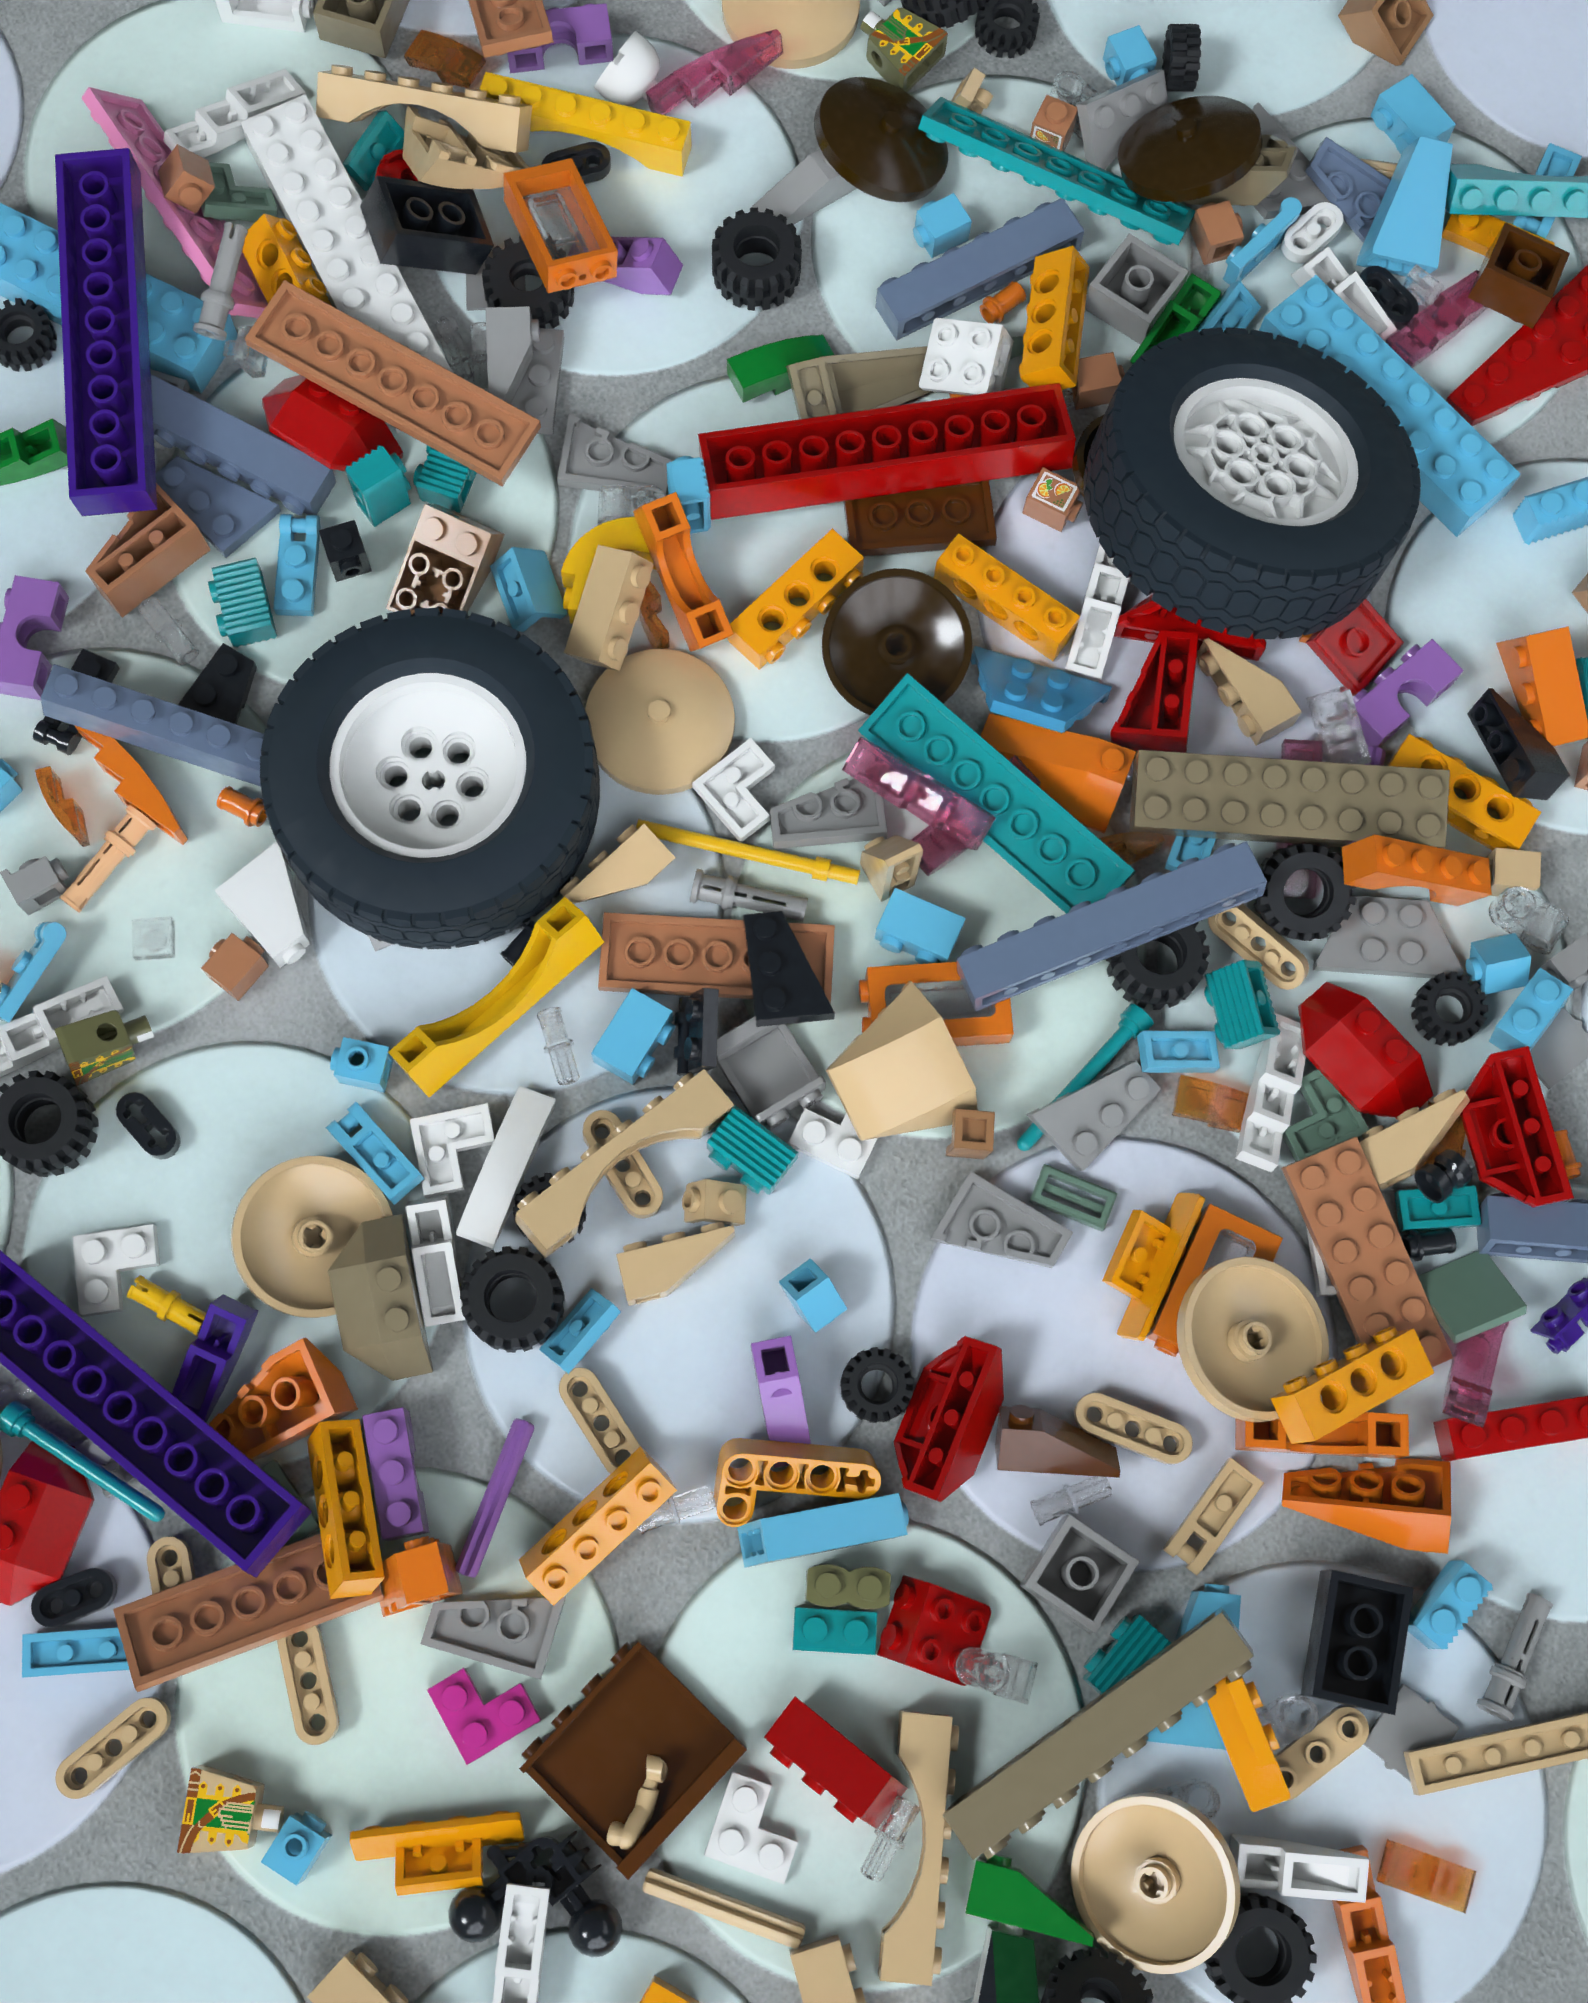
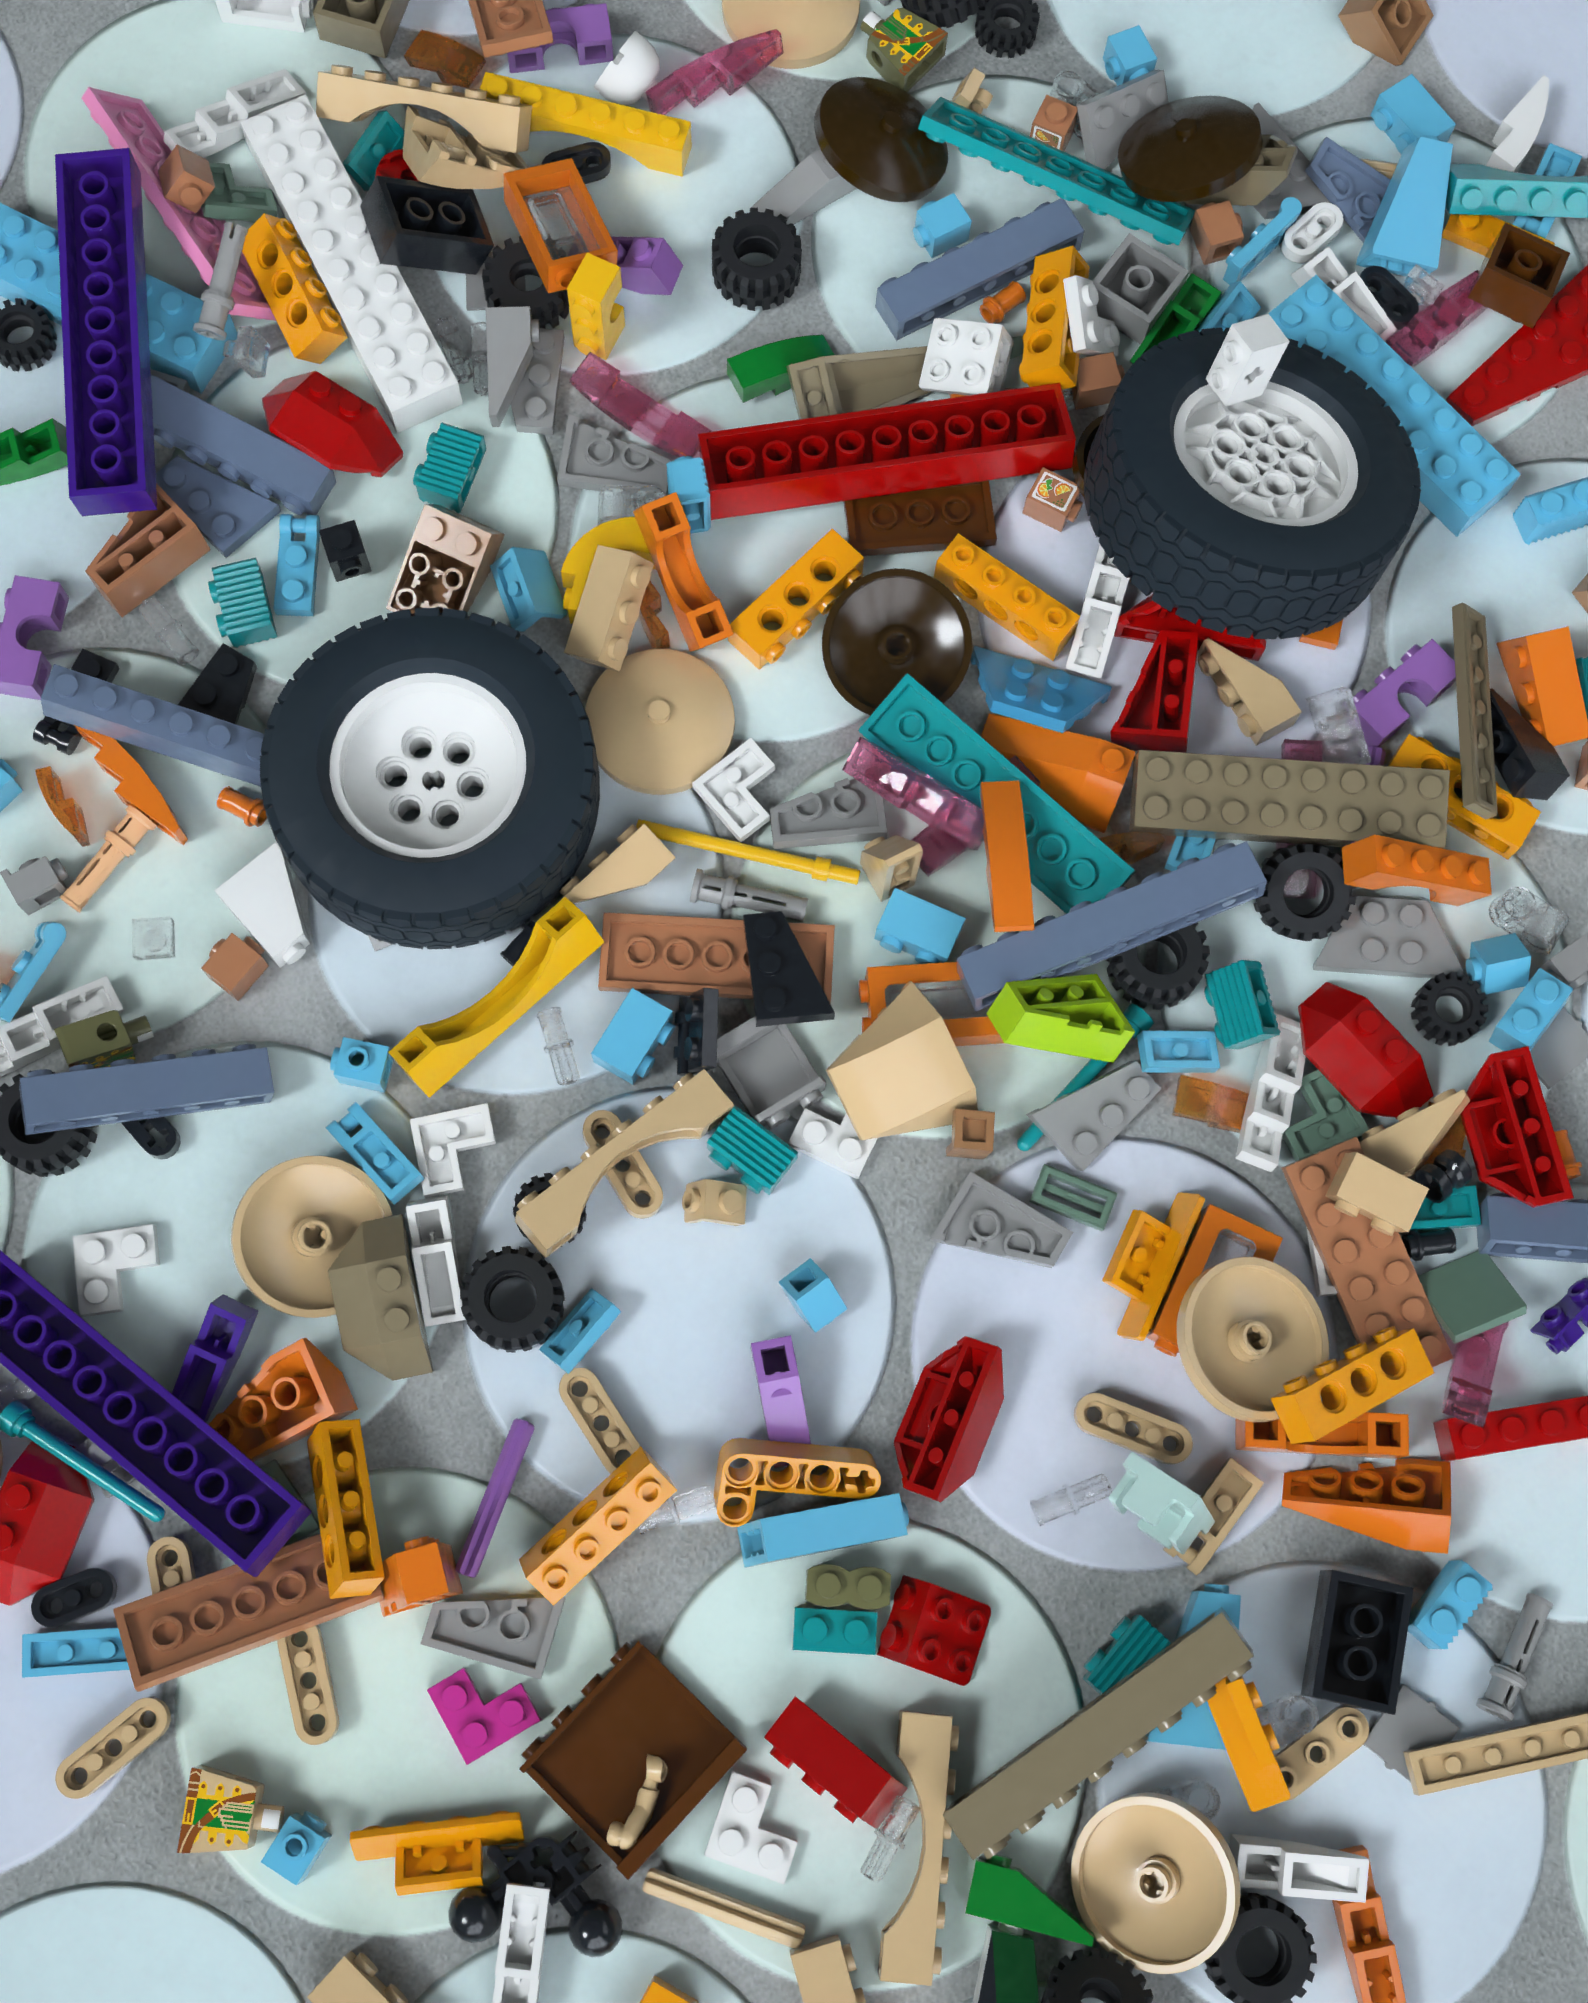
yellow pin [127,1275,207,1337] -> none
nougat plate [244,280,541,487] -> none
teal brick [345,446,412,527] -> none
medium lavender arch [362,1407,430,1541] -> none
white slope [456,1086,556,1249] -> none
tan slope [616,1222,735,1306] -> none
black tyre [840,1347,914,1423] -> none
clear piece [955,1647,1038,1704] -> none
reddish brown slope [995,1405,1120,1478] -> none
light grey brick [1019,1514,1140,1633] -> none
black tyre [1162,24,1201,92] -> none
tan plate [1208,904,1309,990] -> none
red plate [1306,599,1404,696] -> none
clear orange slope [1376,1839,1477,1914] -> none
tan panel [1486,848,1541,897] -> none
none -> sand blue brick [19,1044,274,1135]
none -> yellow arch [567,253,625,360]
none -> clear pink slope [570,352,712,458]
none -> orange slope [980,780,1034,932]
none -> lime wedge [986,974,1135,1063]
none -> white plate [1063,275,1120,358]
none -> light aqua panel [1109,1452,1215,1555]
none -> white brick [1206,314,1290,406]
none -> tan brick [1325,1152,1429,1236]
none -> dark tan tile [1452,602,1498,820]
none -> white slope [1486,75,1549,173]

